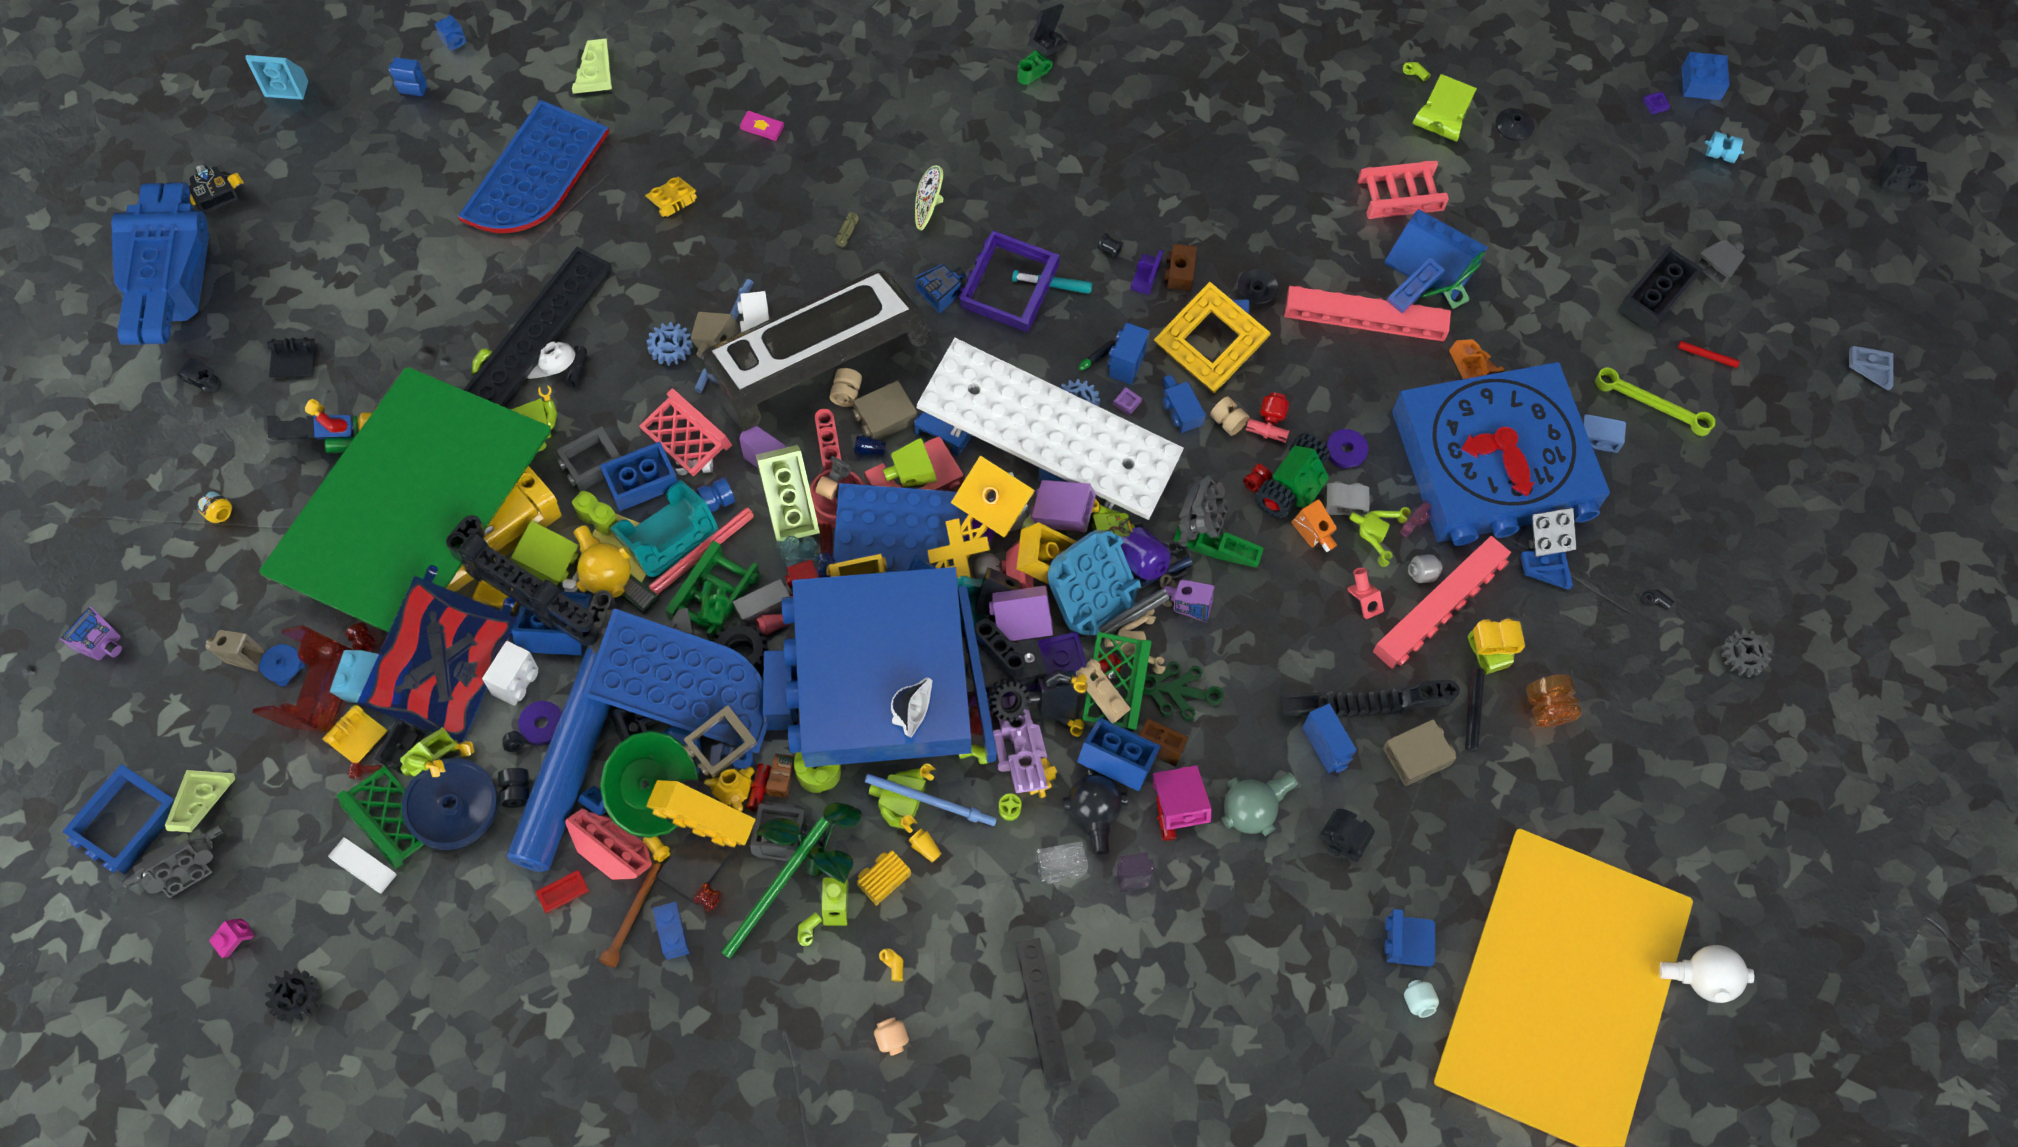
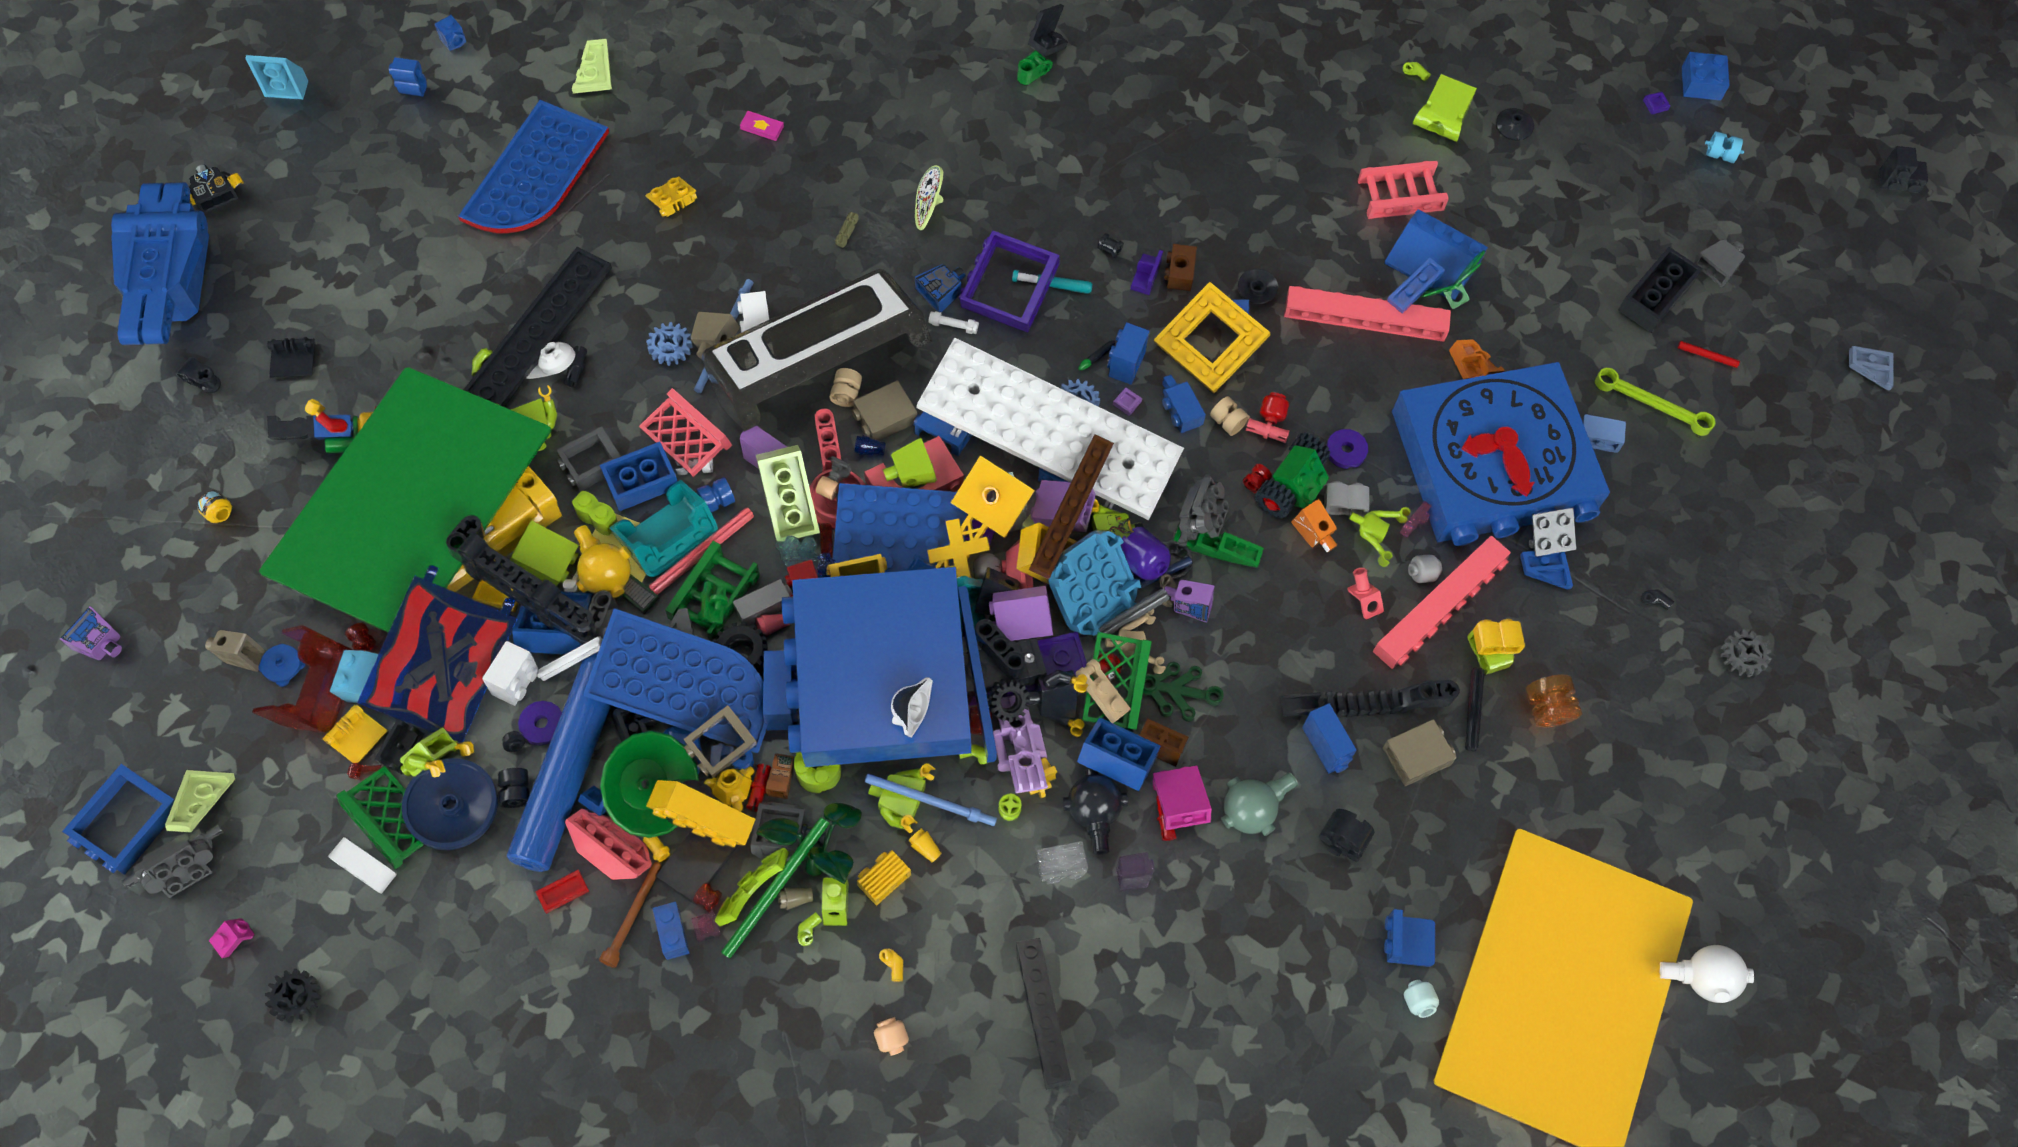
none -> white axle [537,636,603,681]
none -> clear pink plate [691,911,721,942]
none -> lime tile [715,848,790,926]
none -> dark tan cone [778,887,813,910]
none -> white bar [928,311,979,334]
none -> reddish brown tile [1029,434,1114,579]

